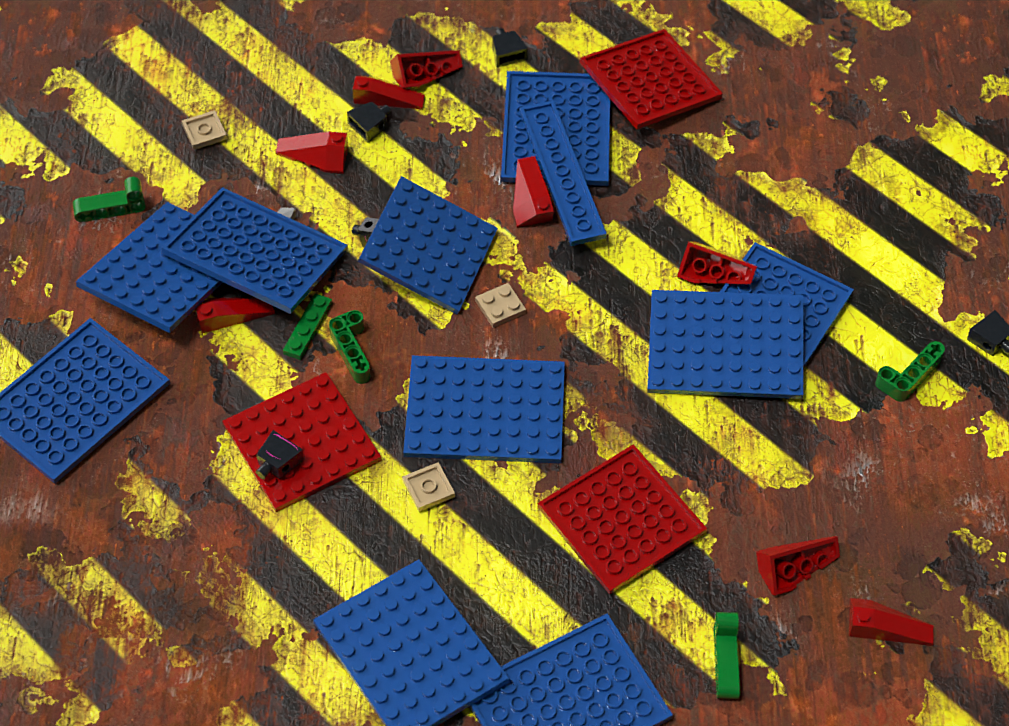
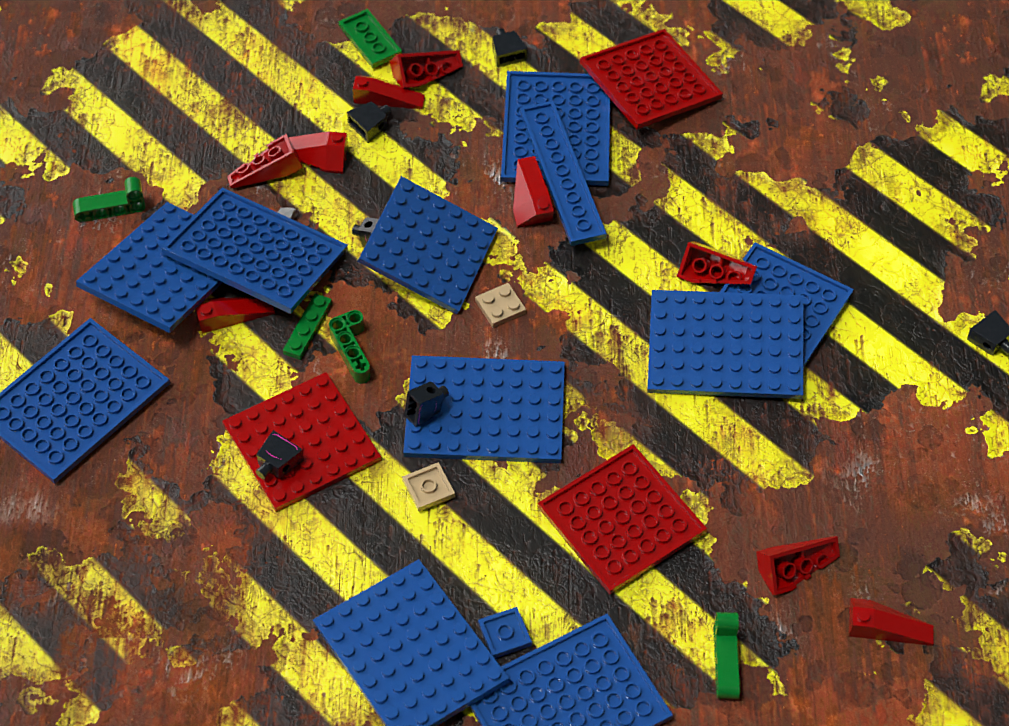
tan plate [182,110,227,150] -> none
green beam [875,341,945,402] -> none
none -> red wedge [227,134,303,188]
none -> green plate [338,9,402,69]
none -> black torso [404,382,449,427]
none -> blue plate [478,607,532,658]

